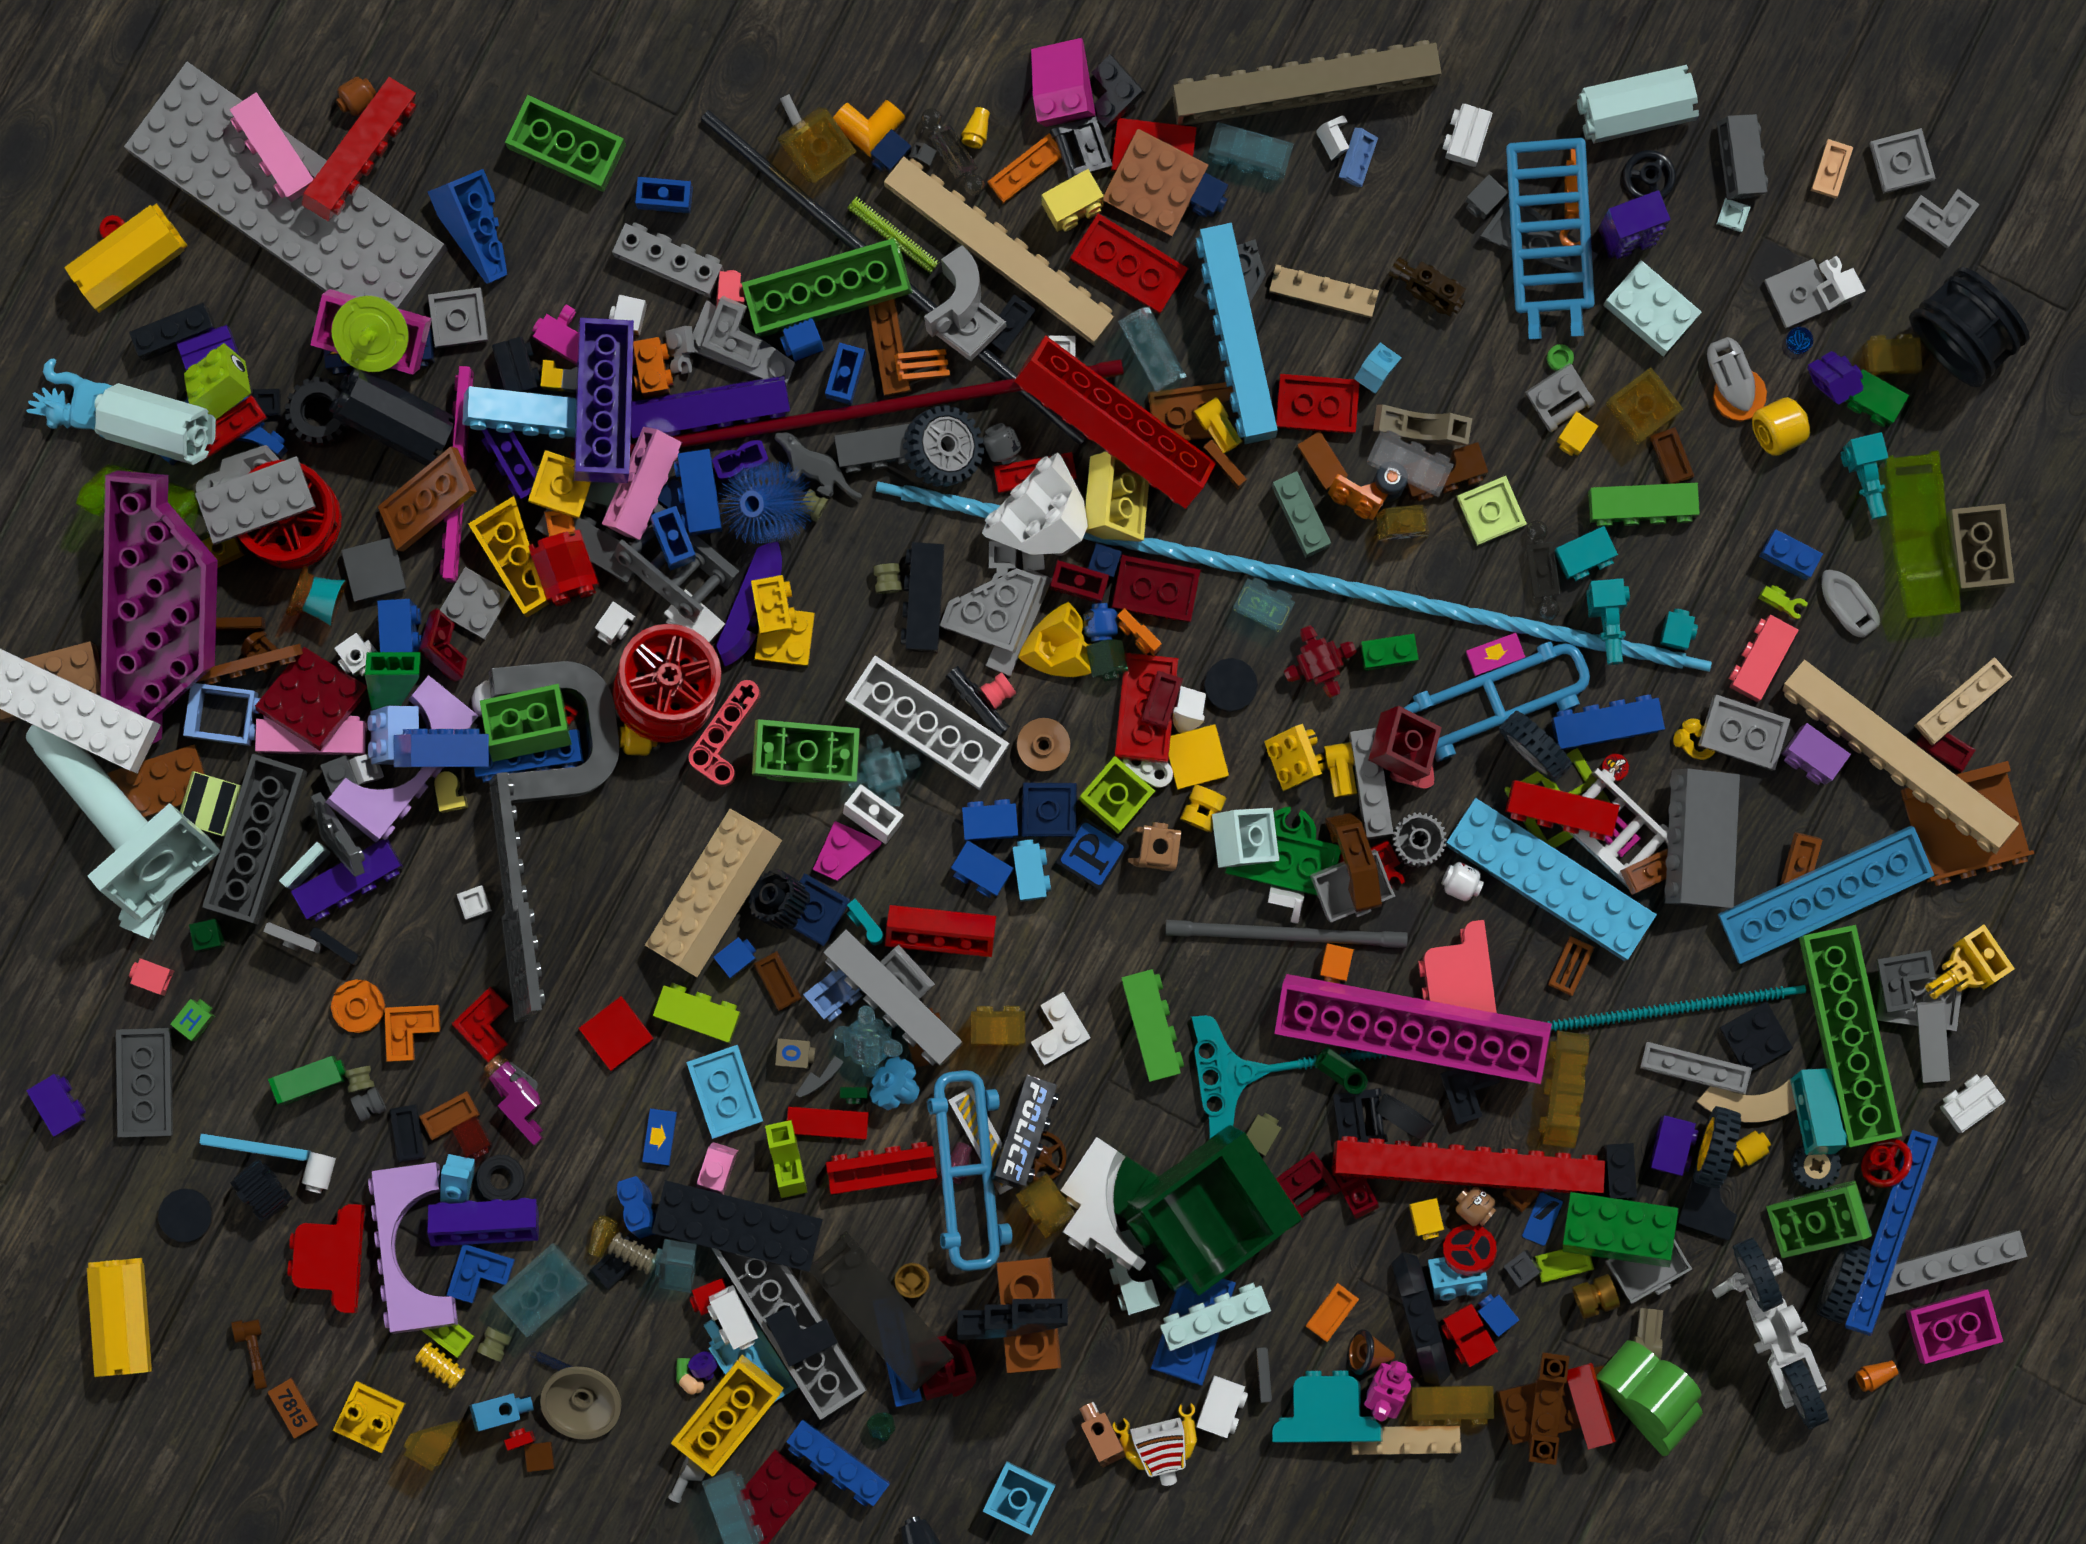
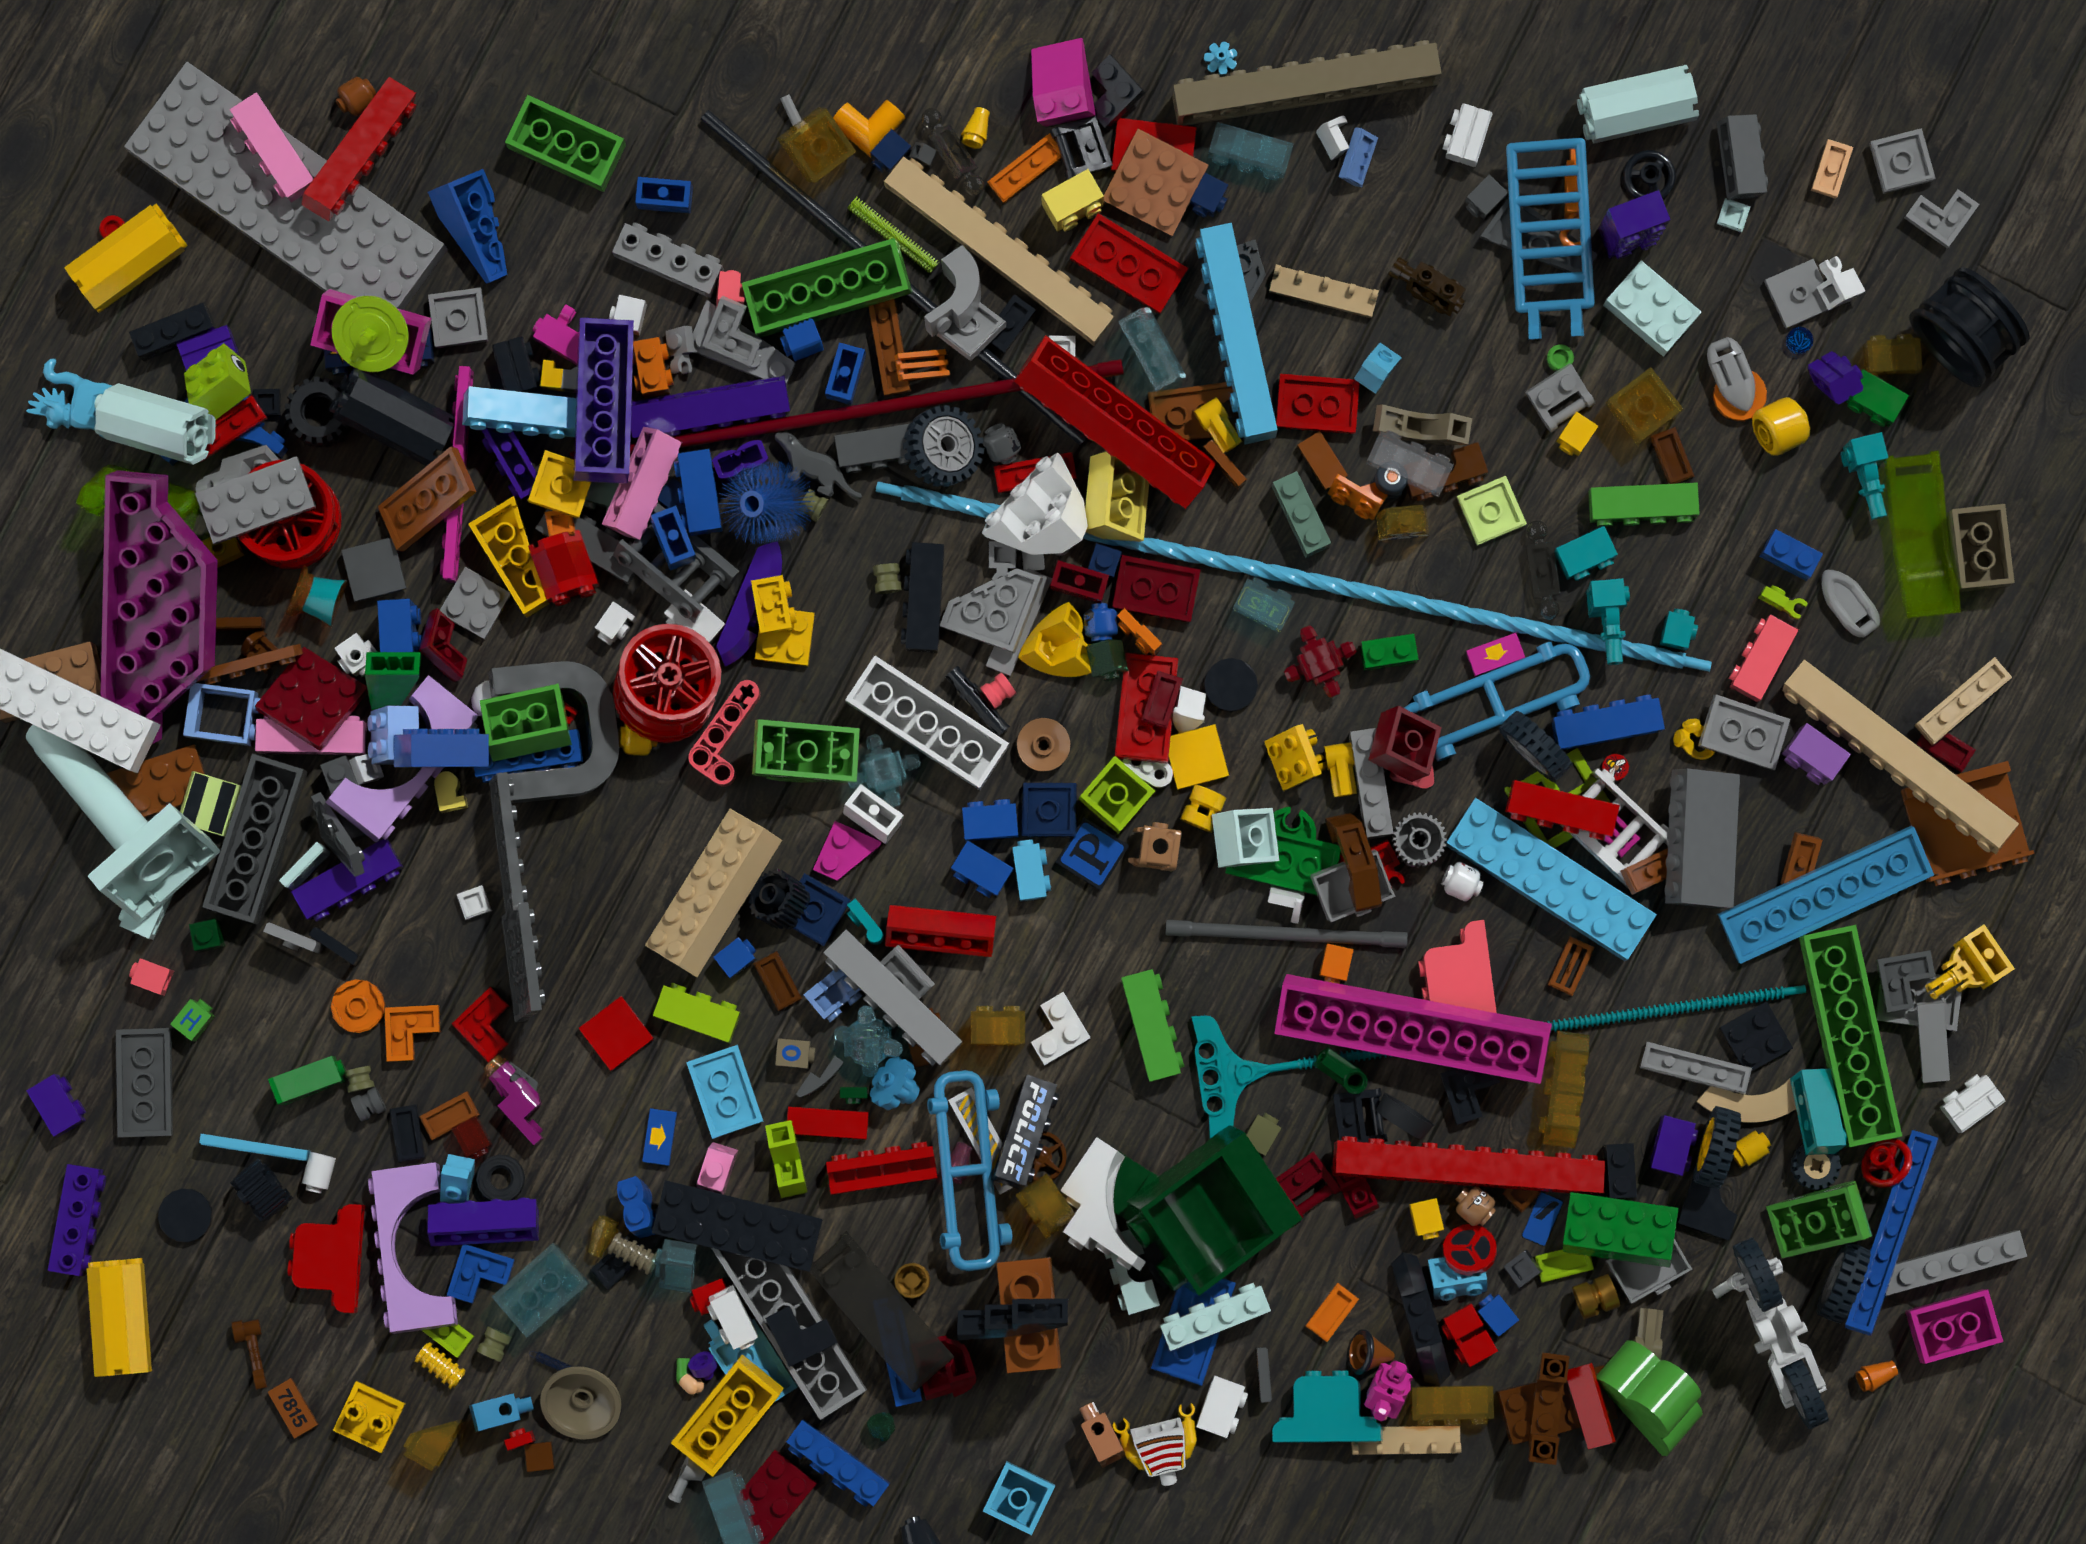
none -> dark purple brick [48,1164,106,1276]
none -> medium azure plant [1204,42,1237,76]

